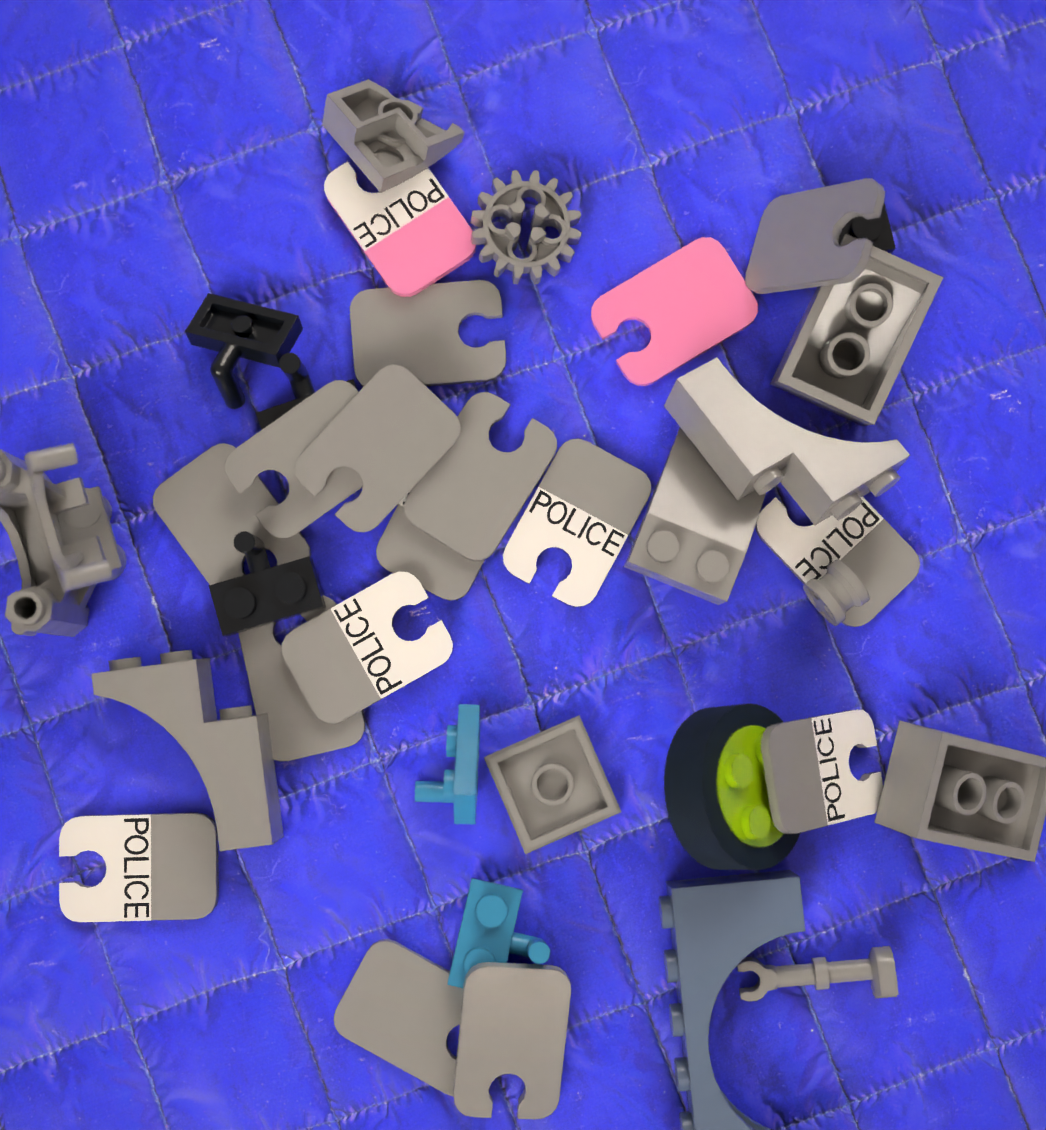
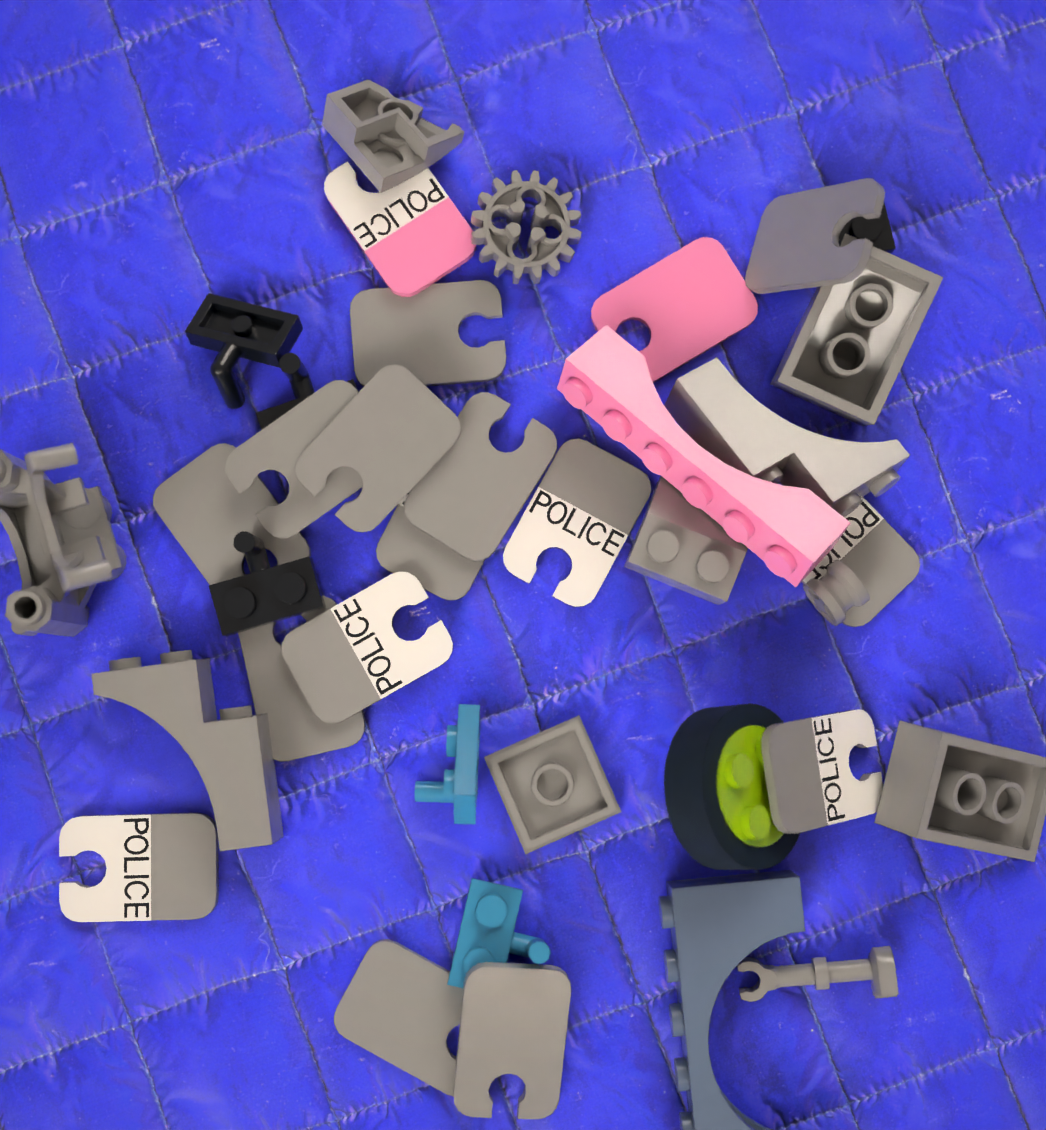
none -> bright pink arch [557,325,850,588]

